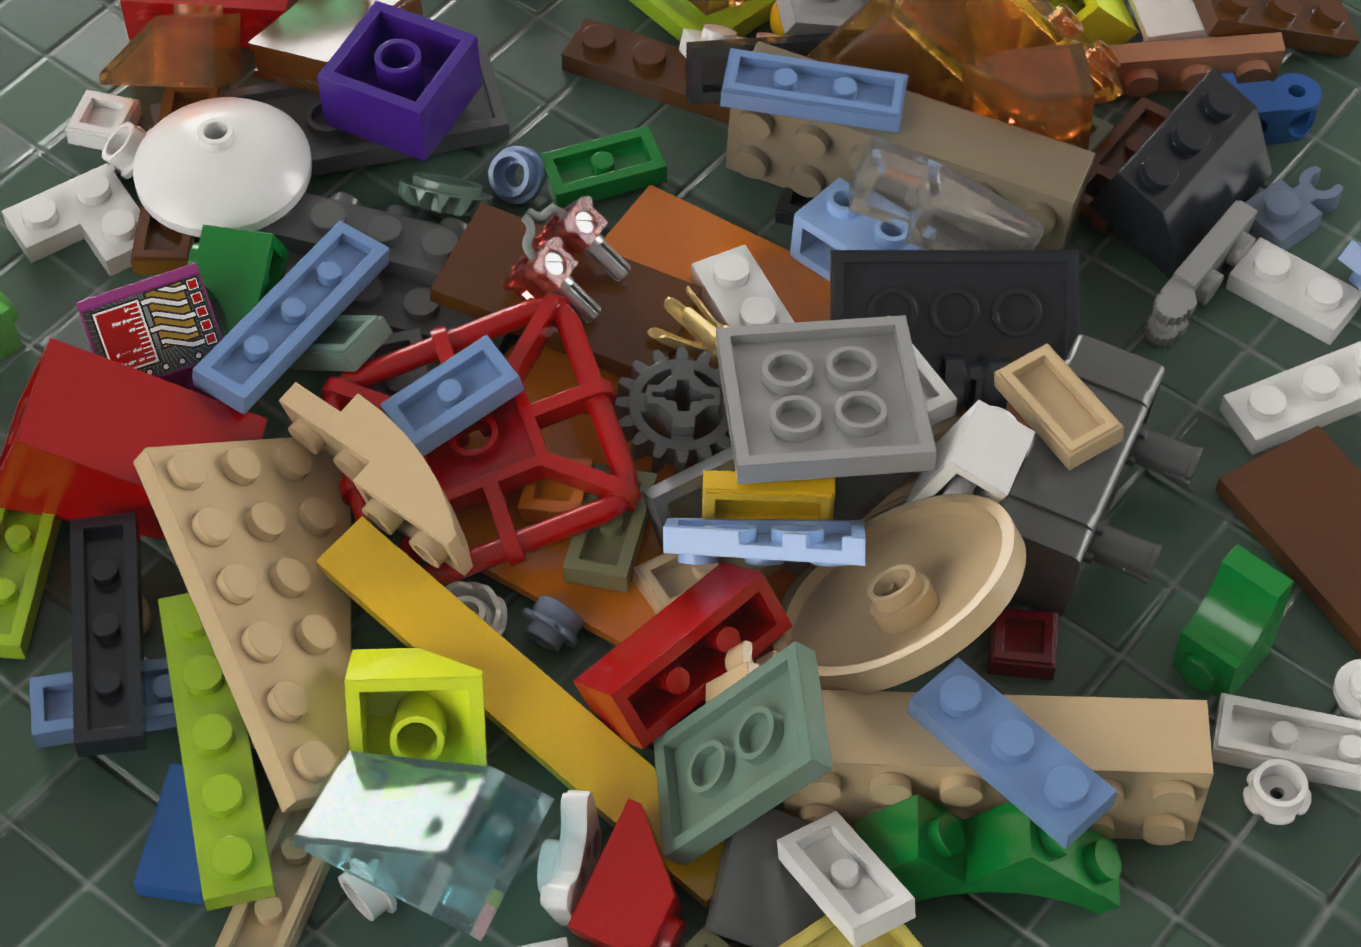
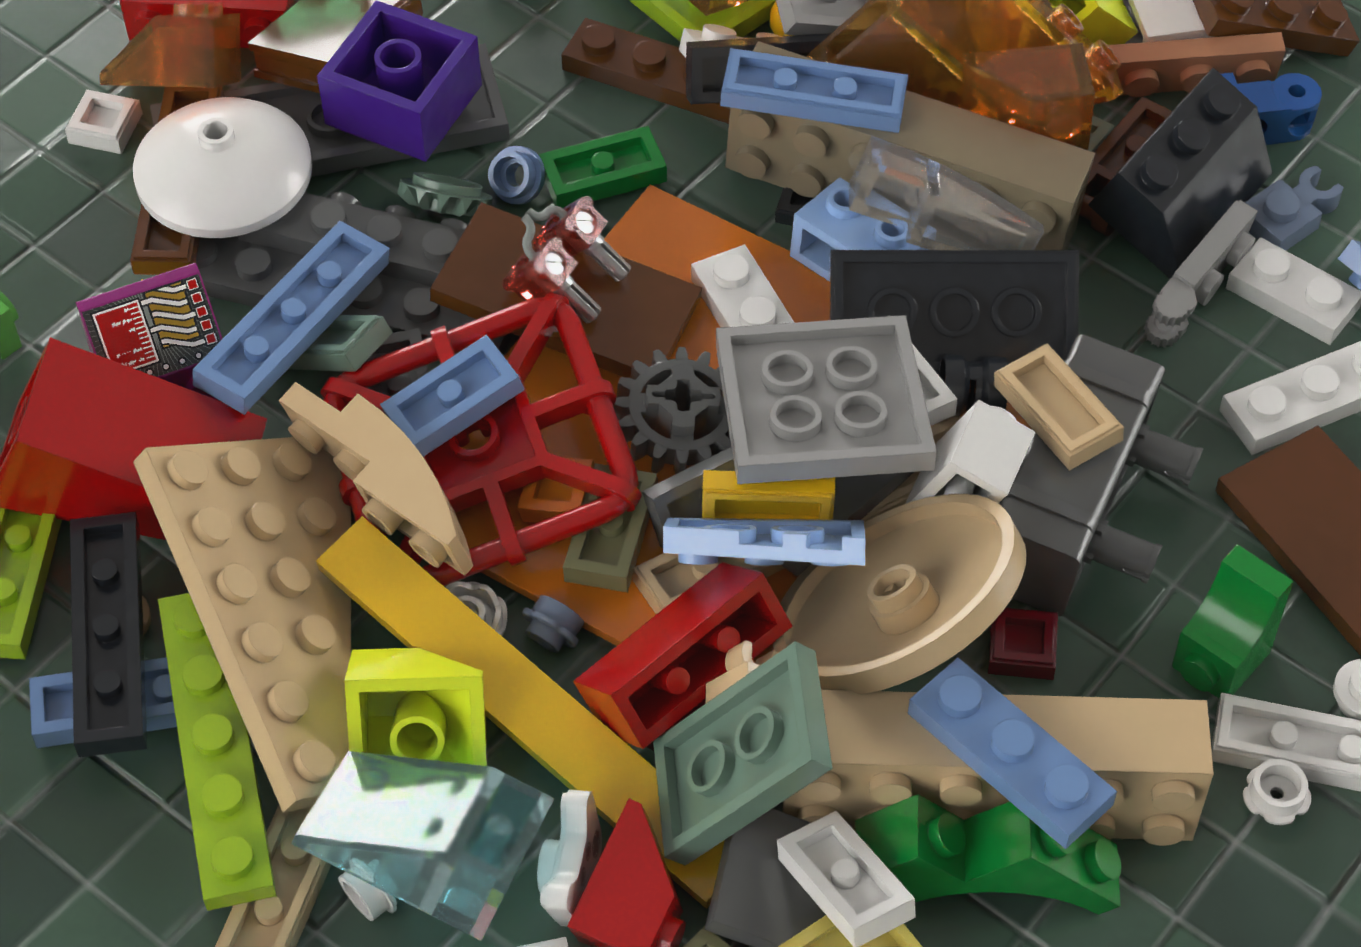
white plate [2,163,140,276] -> none
white plate [102,122,151,179] -> none
blue tile [133,763,204,905] -> none
green arch [188,224,289,335] -> none
pearl gold piece [647,286,730,369] -> none

